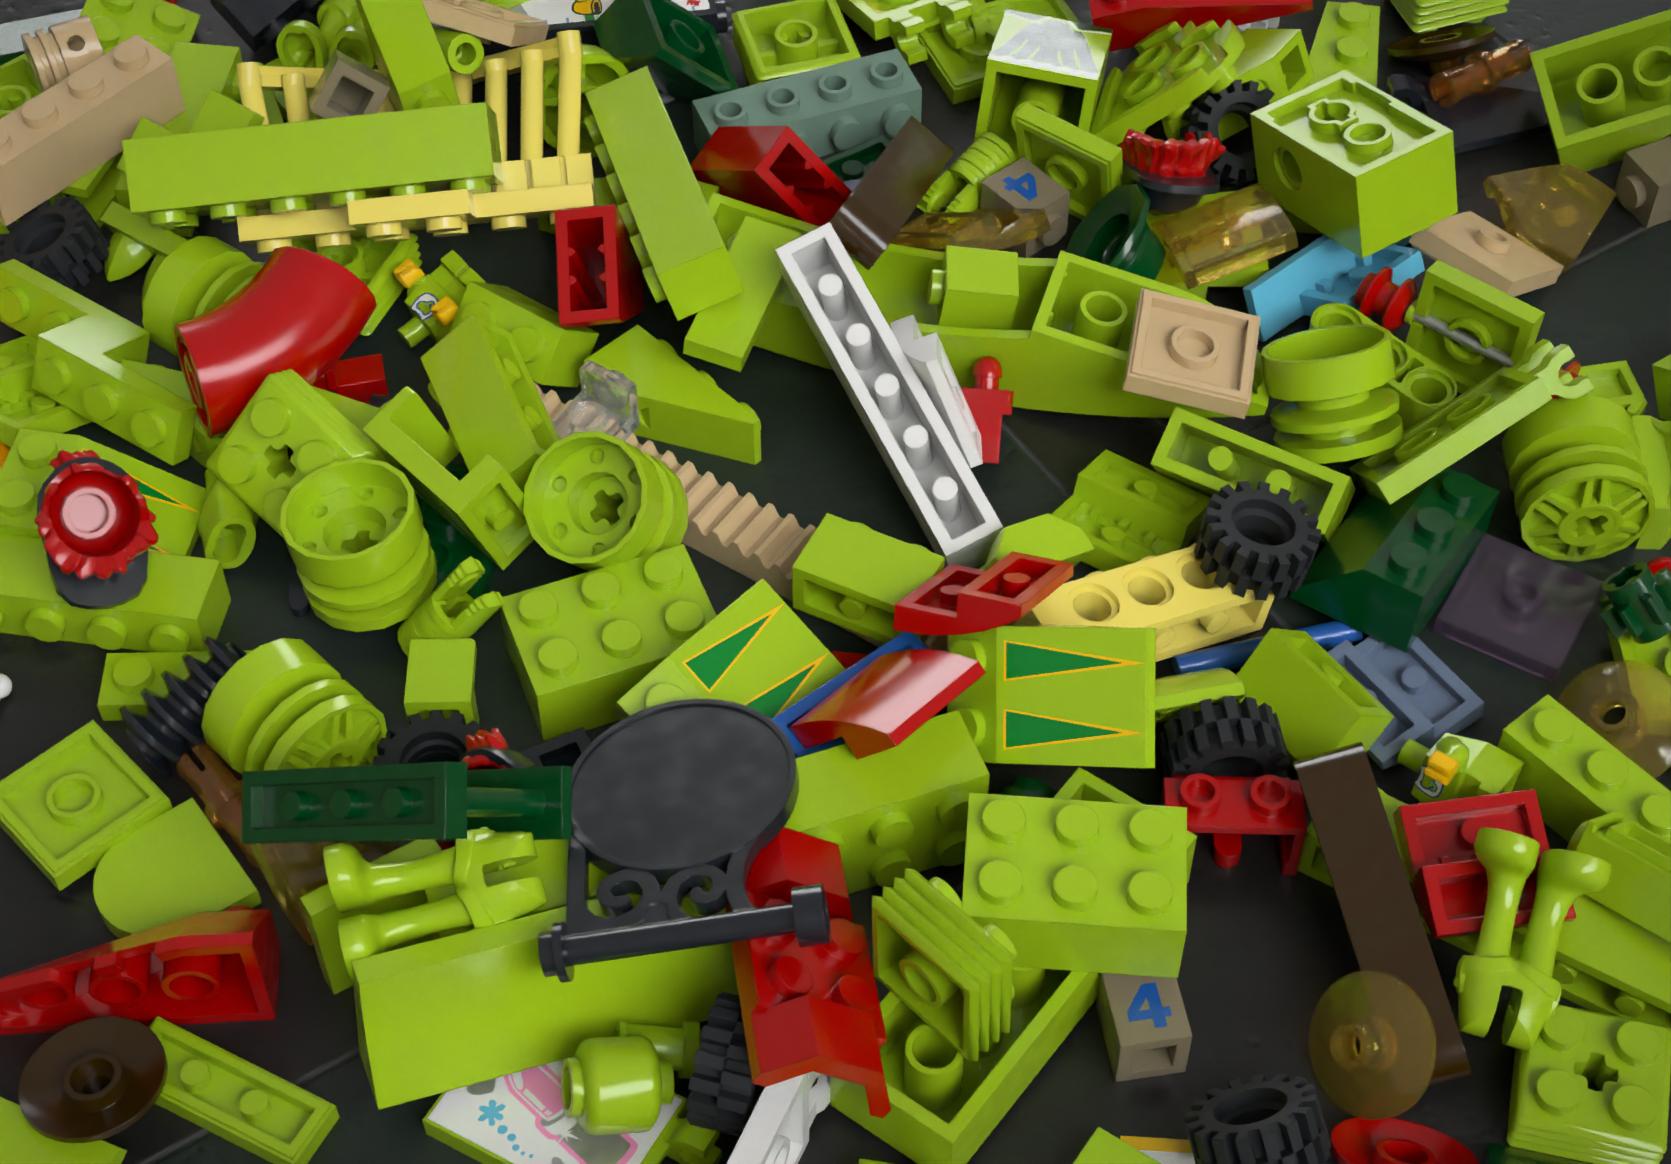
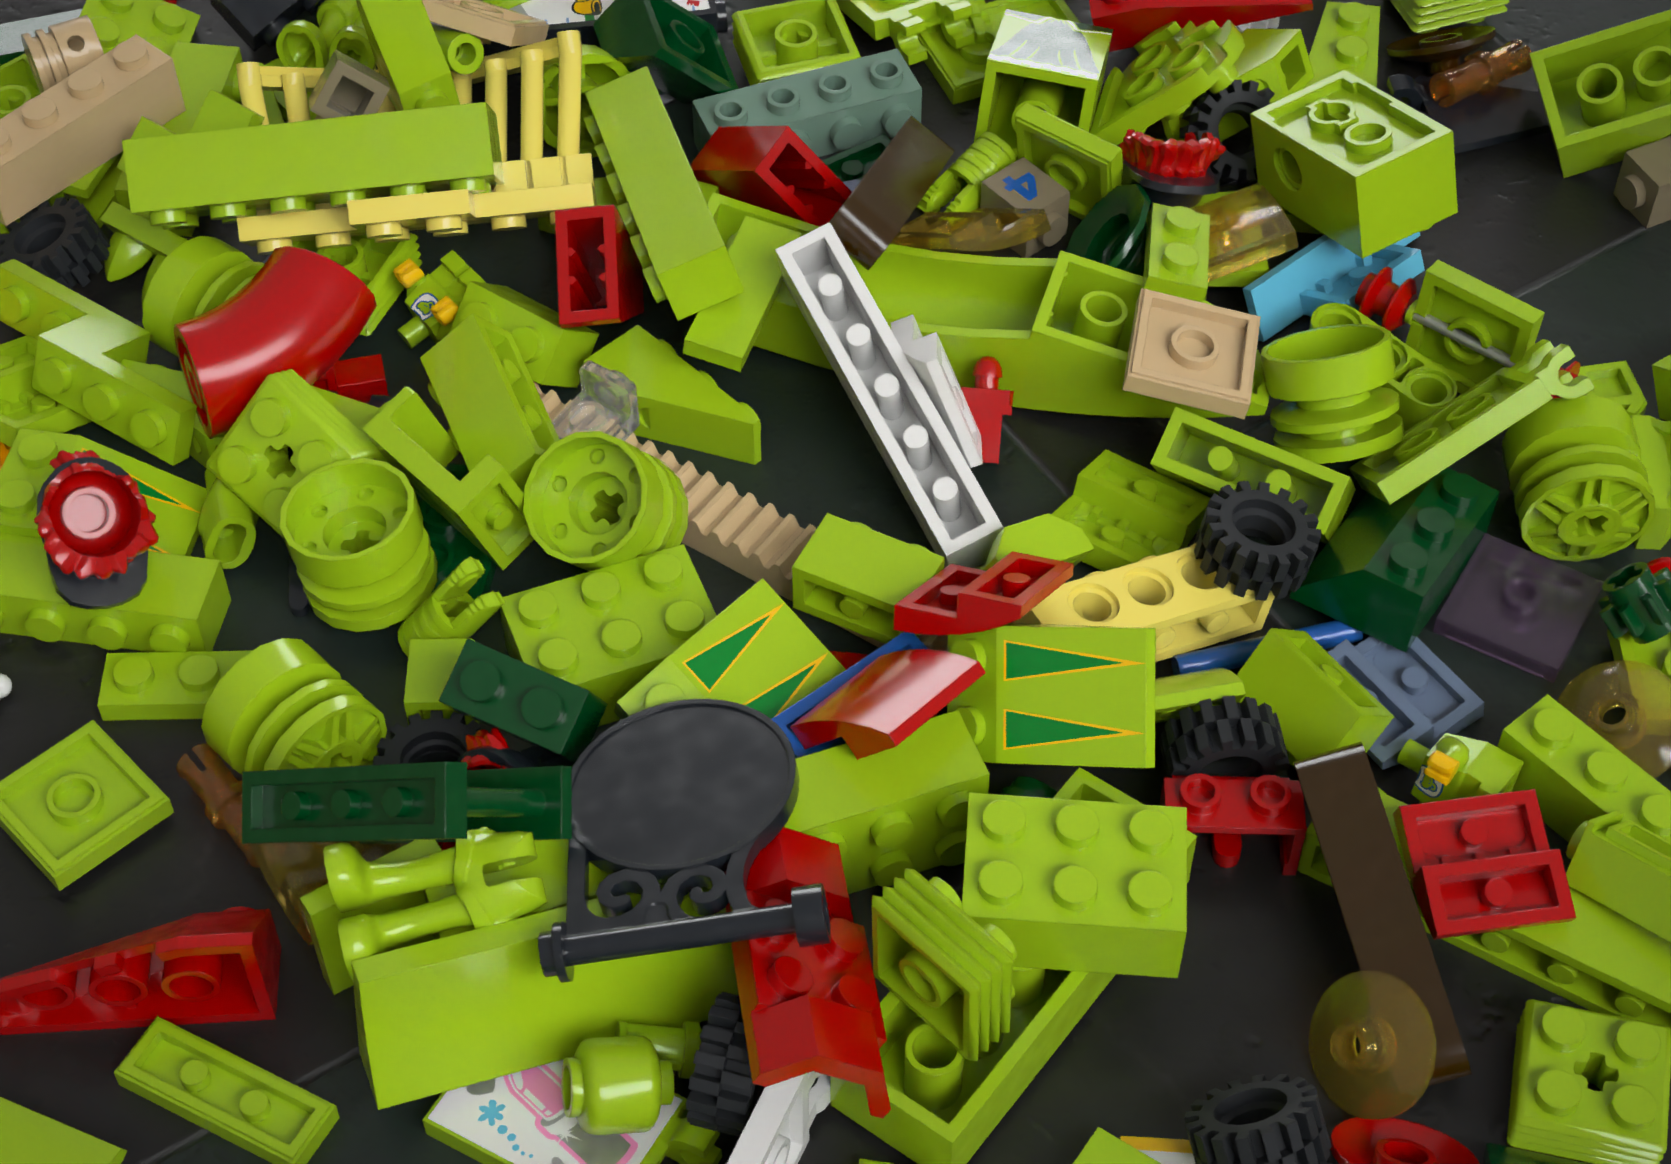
dark brown dish [18,1016,168,1143] -> none
lime tile [93,797,261,939] -> none
black piece [119,635,247,778] -> none
lime brick [927,245,1019,330] -> none
dark tan brick [1096,973,1193,1082] -> none
tan plate [1408,211,1564,297] -> none
lime piece [1453,827,1612,1052] -> none
clear yellow slope [1483,163,1617,273] -> none
none -> dark green brick [439,638,608,764]
none -> lime plate [1142,203,1210,303]

